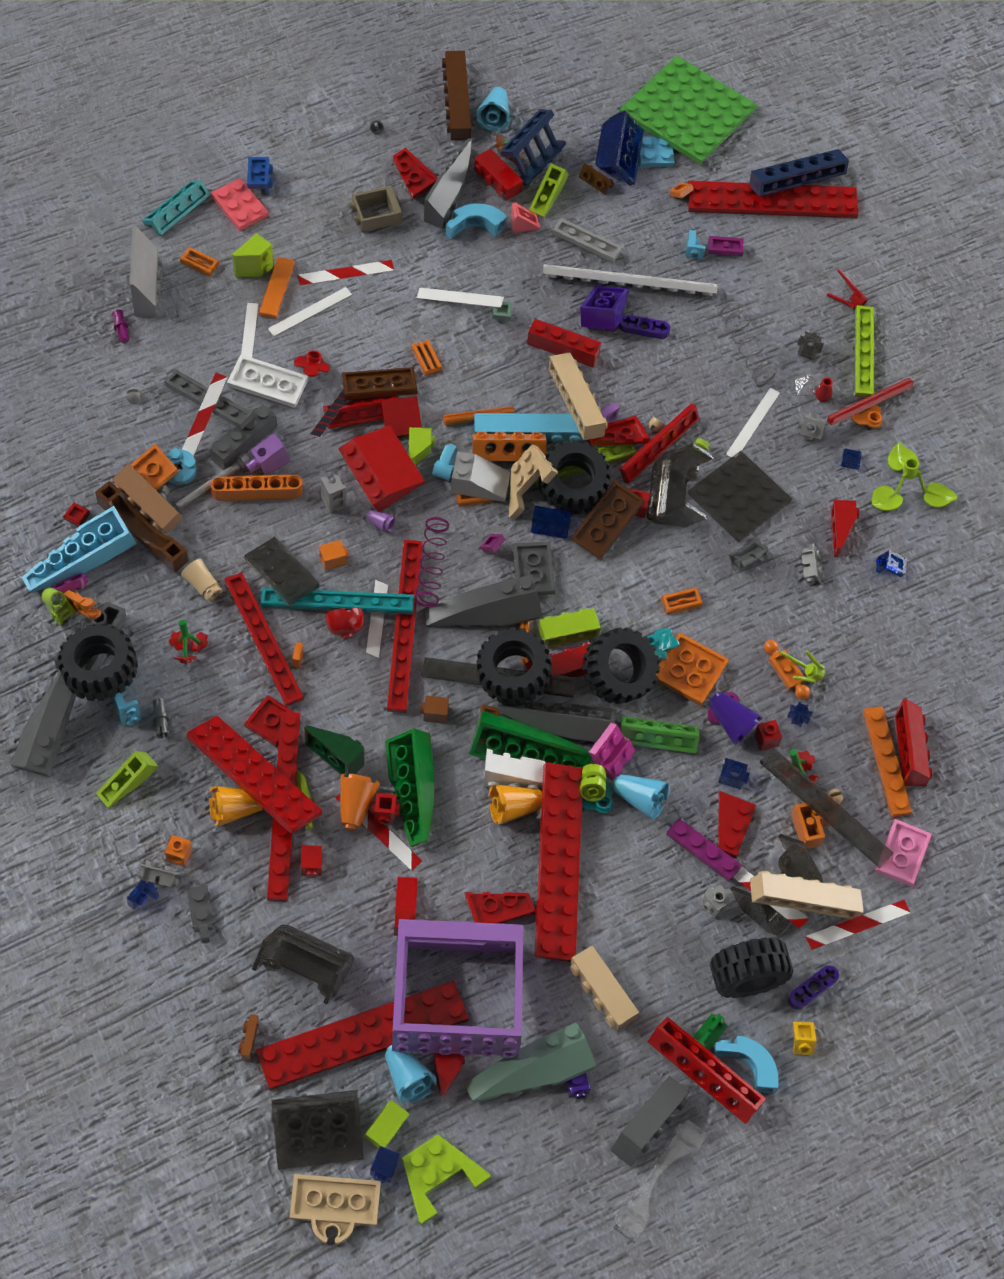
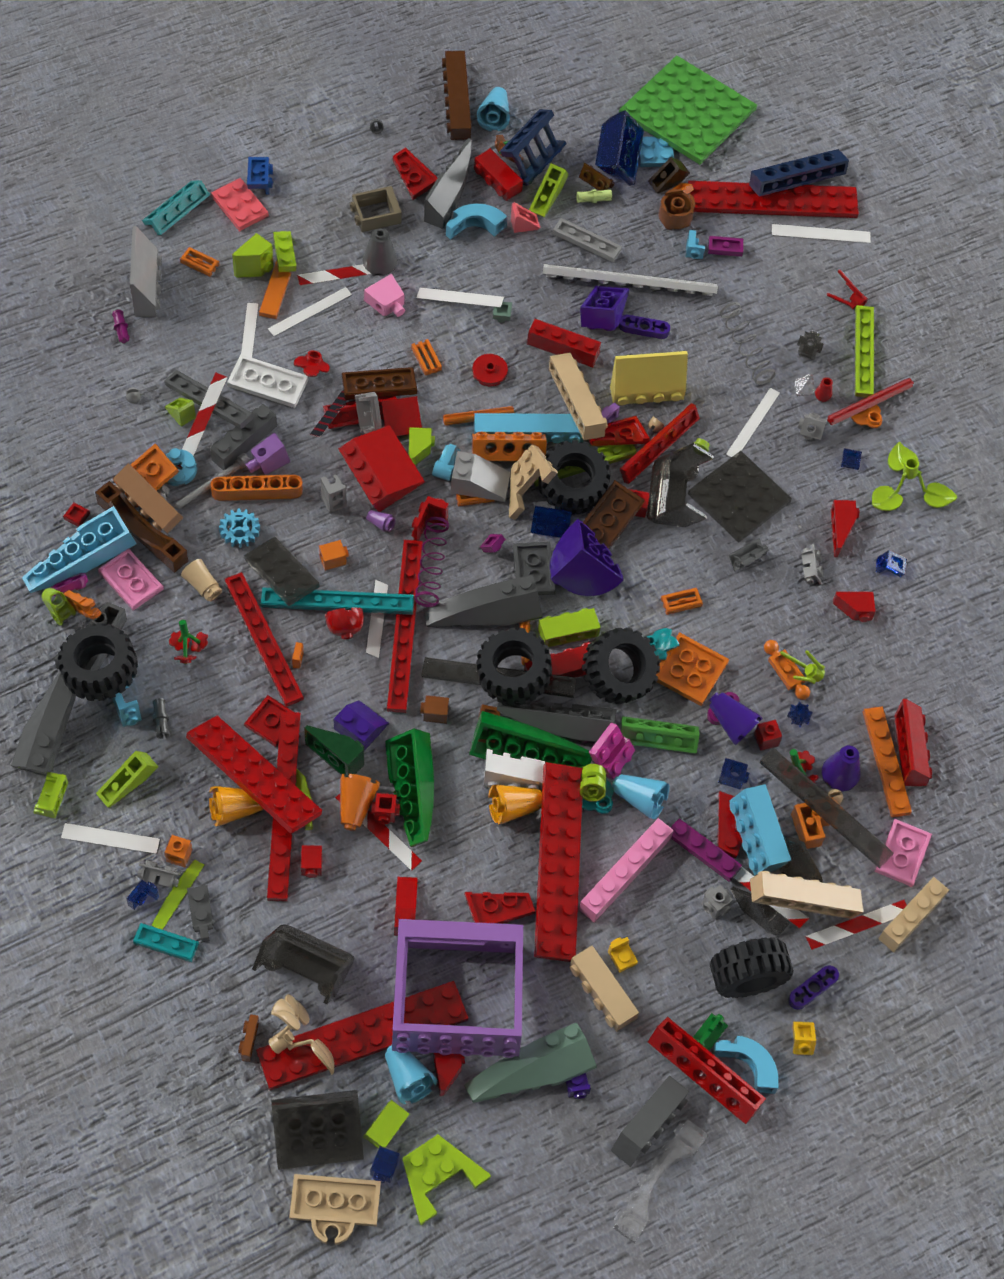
none -> lime hinge [33,772,68,819]
none -> white sticker [61,823,160,854]
none -> bright pink tile [98,549,164,611]
none -> teal tile [133,923,199,963]
none -> lime sticker [152,860,204,930]
none -> lime slope [164,397,196,427]
none -> medium azure gear [219,508,260,548]
none -> tan plant [268,994,334,1075]
none -> lime plate [273,231,296,272]
none -> dark purple slope [333,700,389,751]
none -> light grey hinge [355,392,382,433]
none -> dark grey cone [363,228,398,275]
none -> bright pink torso [364,274,405,317]
none -> red bracket [411,496,449,541]
none -> red plate [472,353,508,387]
none -> dark purple brick [550,519,624,596]
none -> yellowish green pin [576,189,612,203]
none -> bright pink brick [579,818,674,923]
none -> yellow bracket [608,937,638,973]
none -> light yellow slope [610,351,688,405]
none -> dark brown slope [648,157,690,193]
none -> dark orange brick [659,189,695,230]
none -> medium azure brick [729,784,791,876]
none -> white sticker [772,224,871,243]
none -> dark purple cone [821,745,861,792]
none -> red slope [833,592,876,622]
none -> tan brick [878,877,949,952]

